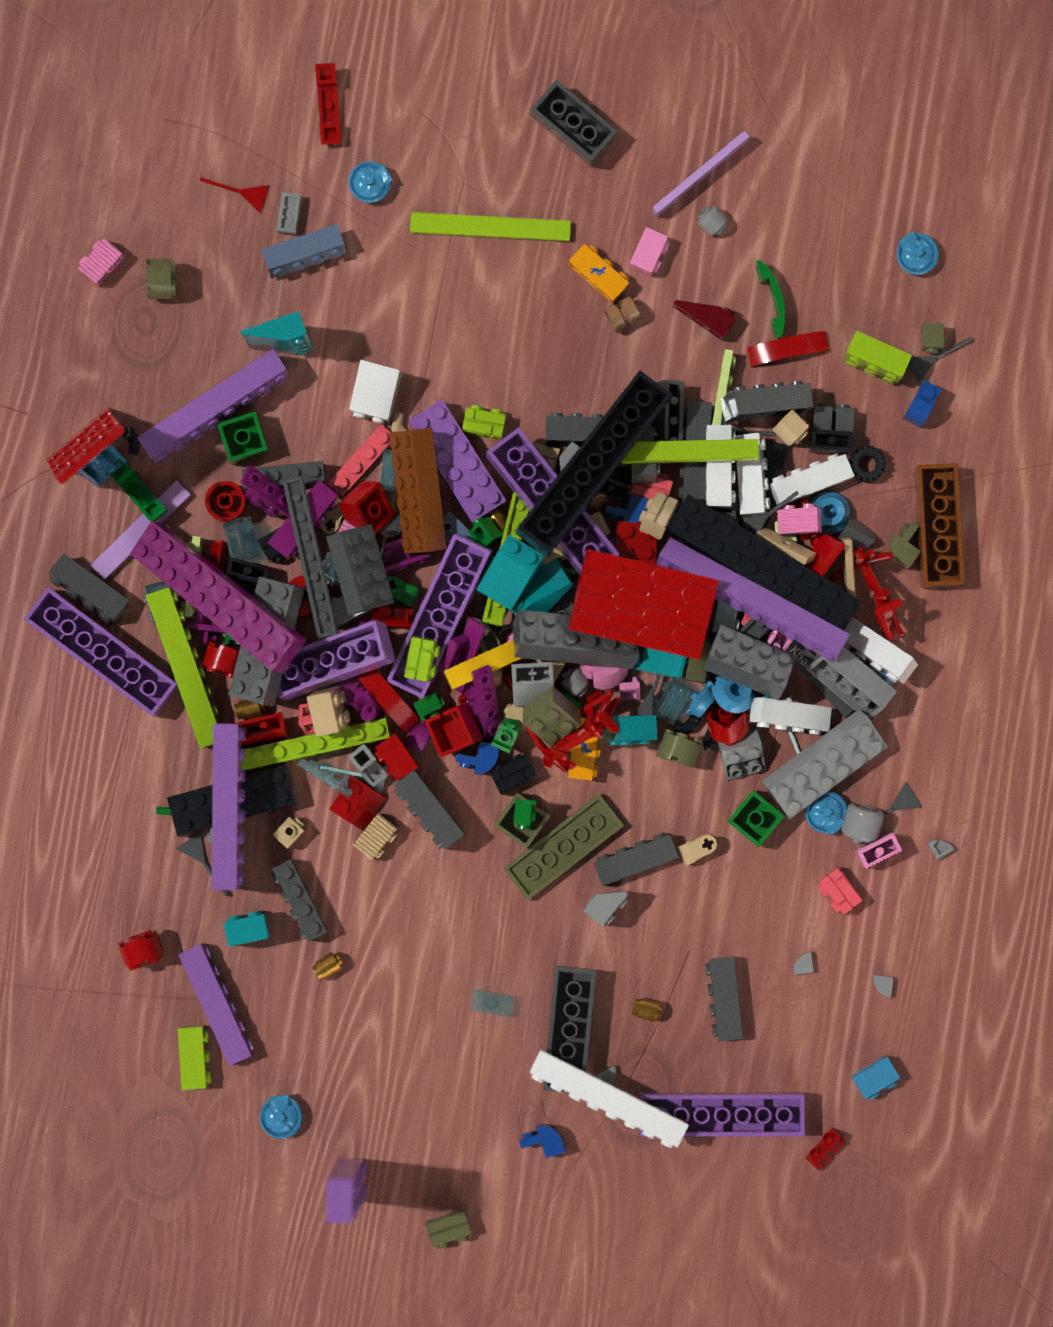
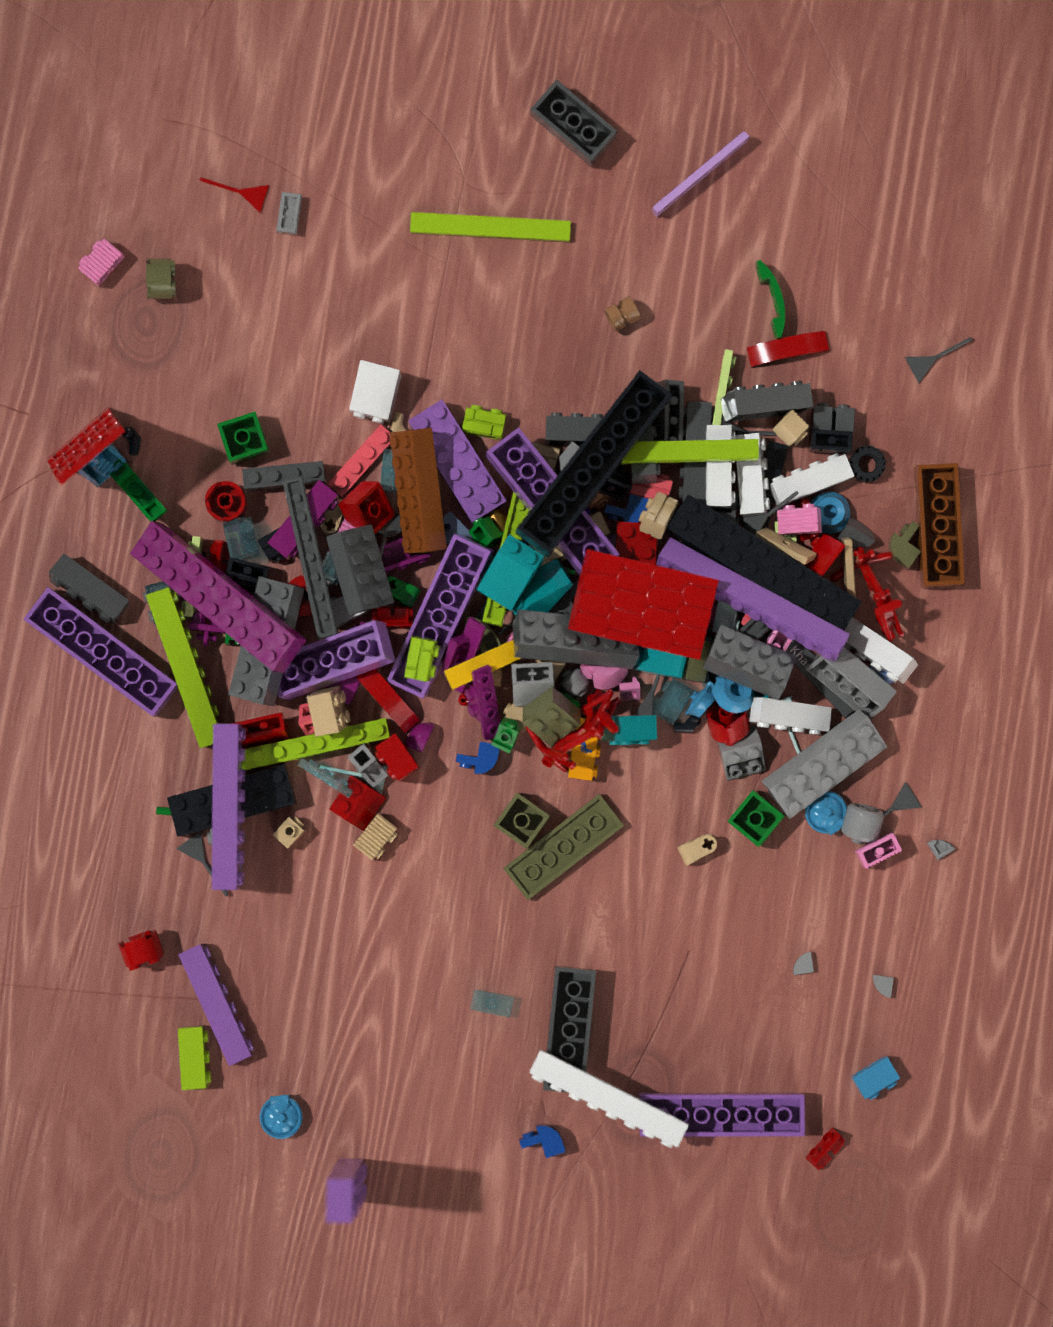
lavender tile [91,480,191,580] -> none
medium lavender brick [137,349,290,463] -> none
red brick [202,642,239,678] -> none
teal brick [223,910,272,947] -> none
pearl gold brick [234,700,266,720] -> none
teal slope [241,311,313,356] -> none
magenta bracket [241,466,290,517] -> none
sand blue brick [261,224,347,279] -> none
dark grey brick [271,859,329,942] -> none
pearl gold brick [312,952,344,980] -> none
red slope [315,63,341,145] -> none
dark azure piece [349,161,393,203] -> none
magenta hips [350,686,385,722] -> none
dark grey brick [394,770,465,850] -> none
green brick [413,693,446,722] -> none
red piece [424,702,483,758] -> none
olive brick [425,1209,472,1249] -> none
black brick [490,753,537,795] -> none
red arm [502,663,513,689] -> none
green brick [514,799,536,829] -> none
light orange brick [568,243,629,304] -> none
light grey slope [582,891,628,926] -> none
dark grey brick [594,832,679,886] -> none
light grey tile [596,1066,616,1085] -> none
bright pink brick [629,227,669,277] -> none
pearl gold brick [632,998,663,1022] -> none
olive brick [656,729,703,768] -> none
dark red slope [673,300,737,341] -> none
light grey head [698,206,727,236] -> none
black bar [703,727,718,751] -> none
dark grey brick [705,956,743,1041] -> none
coral brick [818,867,863,915] -> none
lime brick [842,331,912,384] -> none
dark azure piece [897,231,939,275] -> none
blue brick [902,380,942,428] -> none
olive brick [921,323,944,354] -> none

